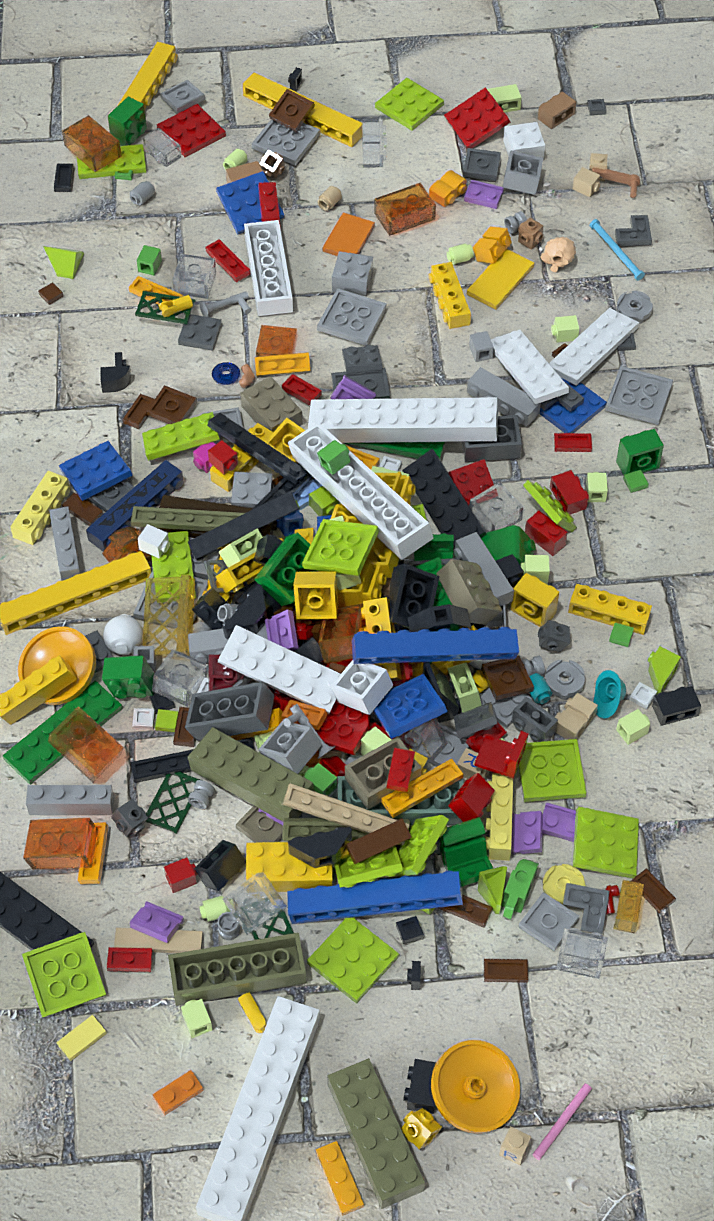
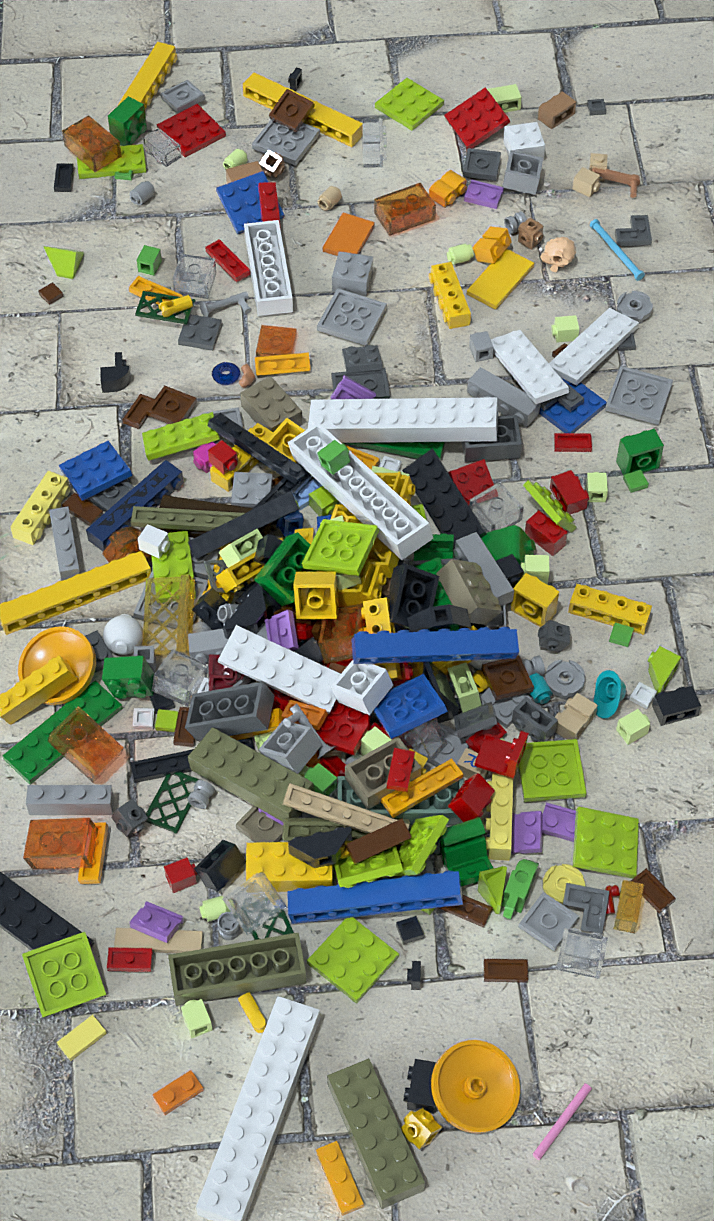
red plate [282,374,322,406] -> none
tan brick [499,1126,531,1165] -> none

